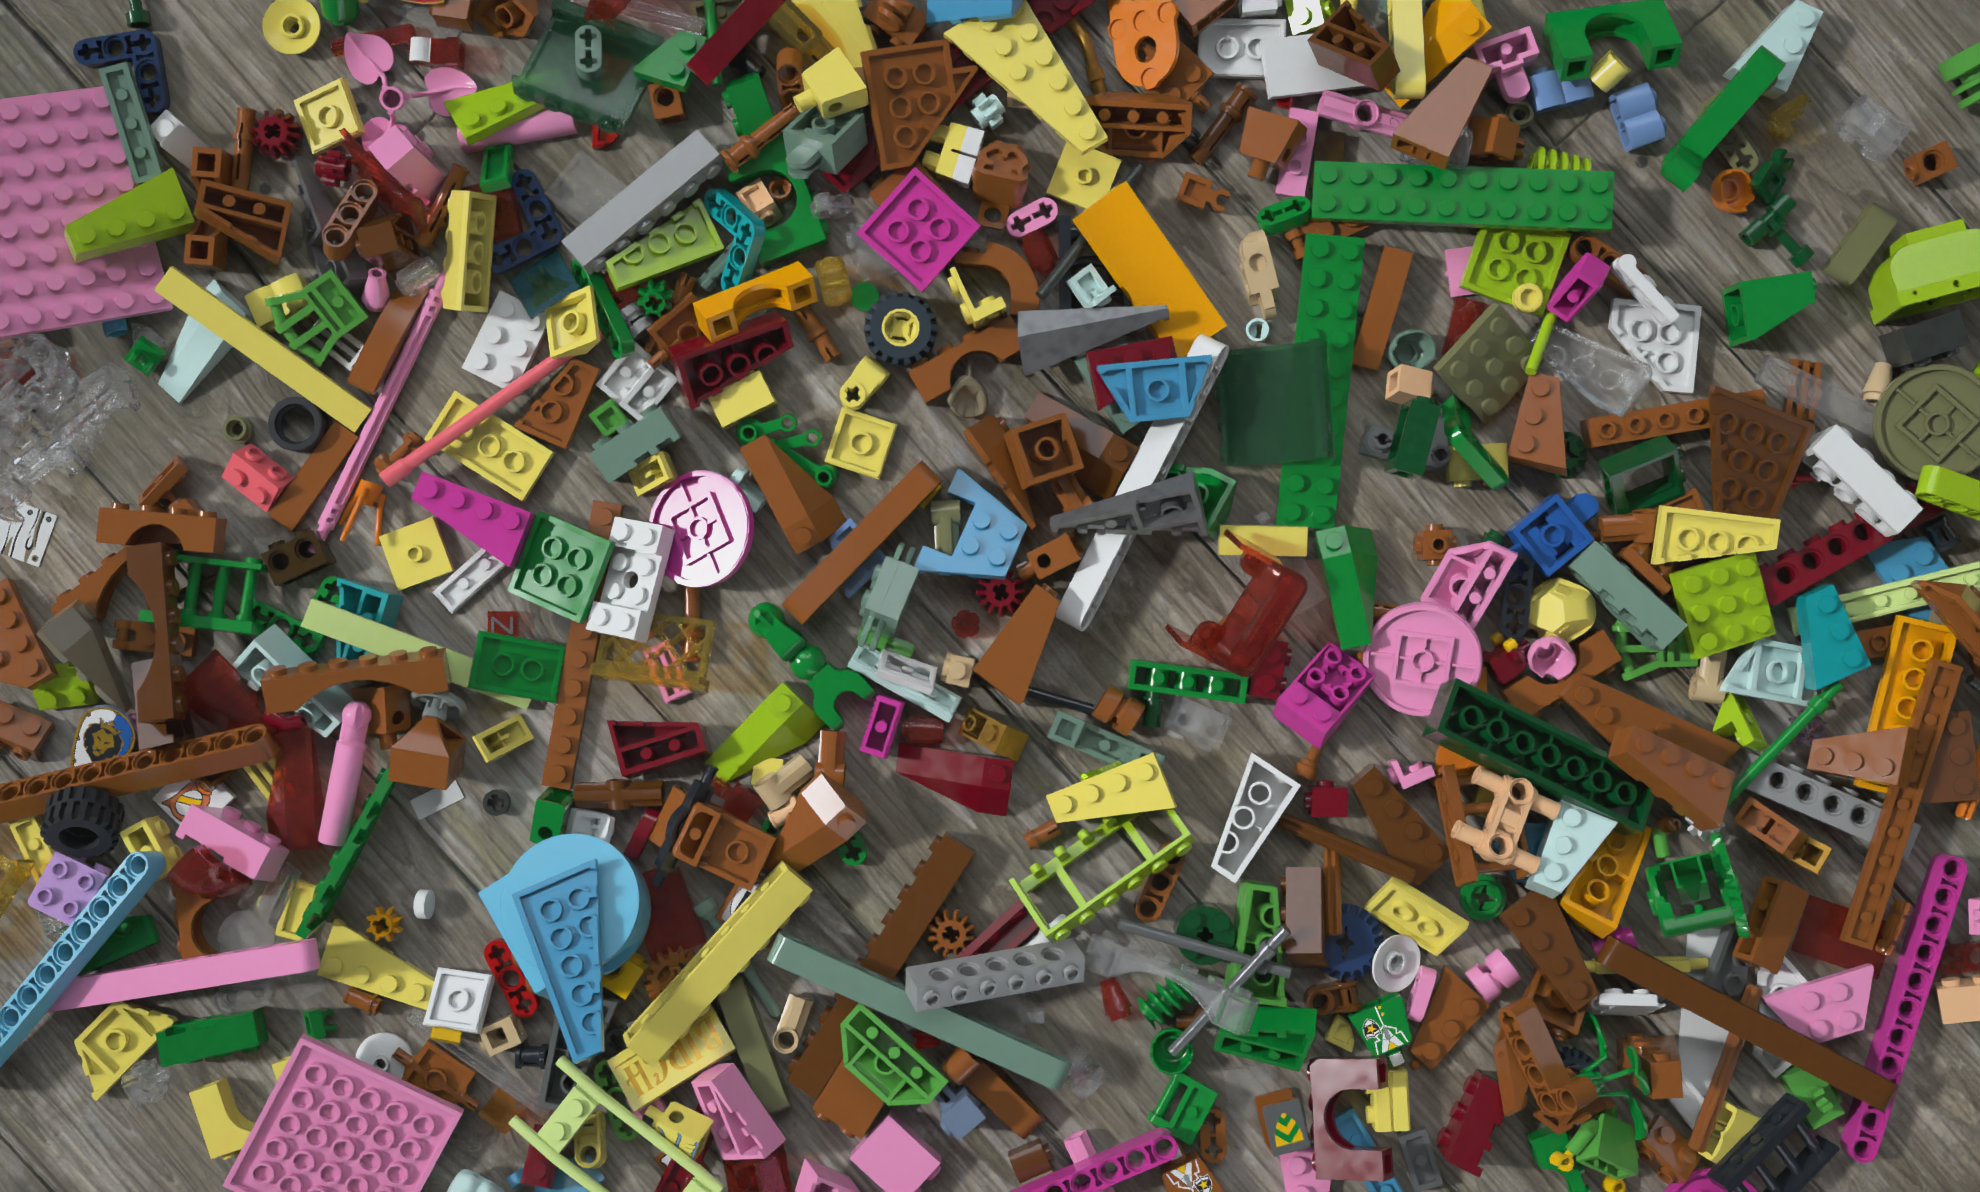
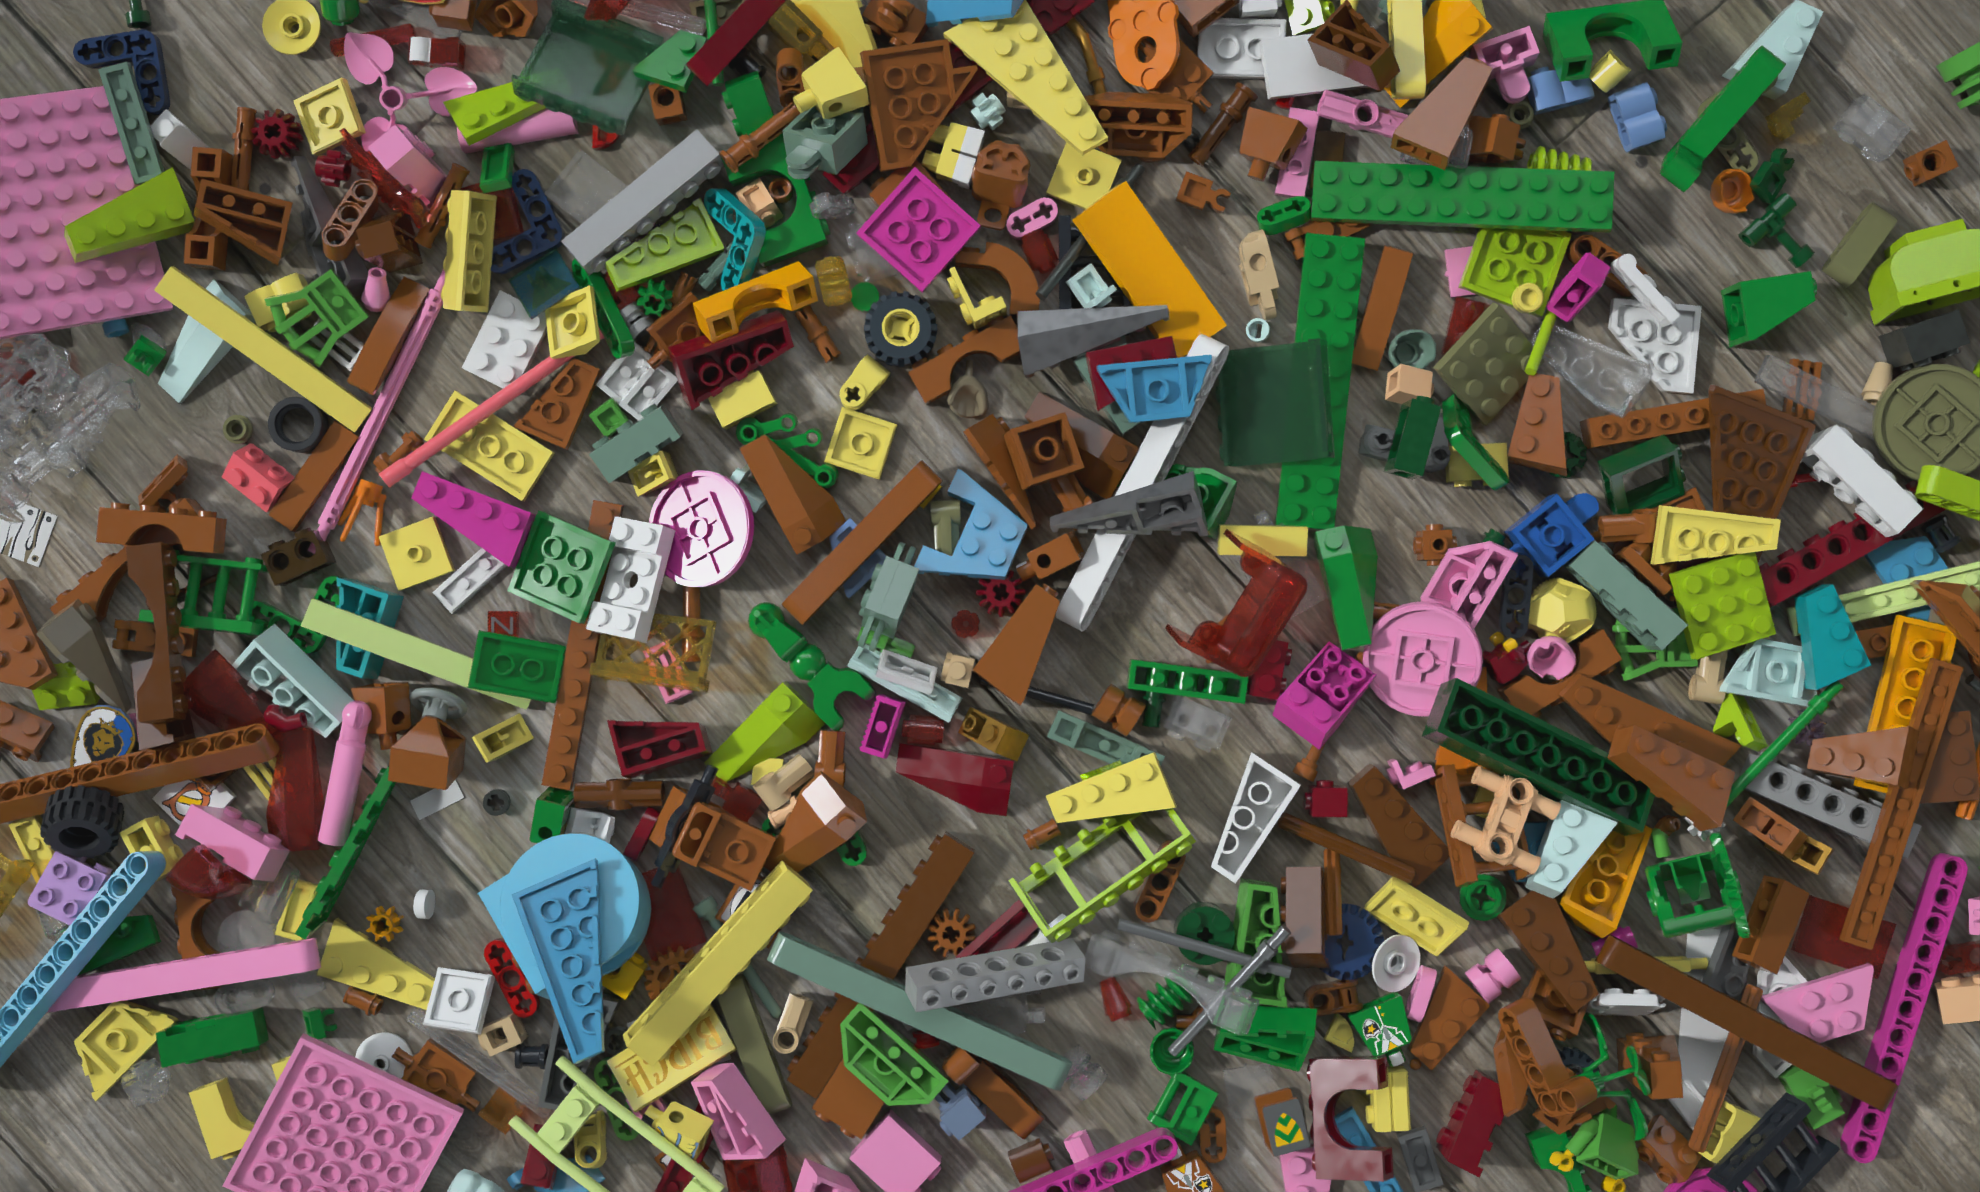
dark orange arch [260,646,452,714] -> none
clear brick [395,256,441,297] -> none
yellow tile [430,1026,463,1045] -> none
sand green beam [575,25,603,81] -> none
dark orange axle [1875,899,1912,956] -> none

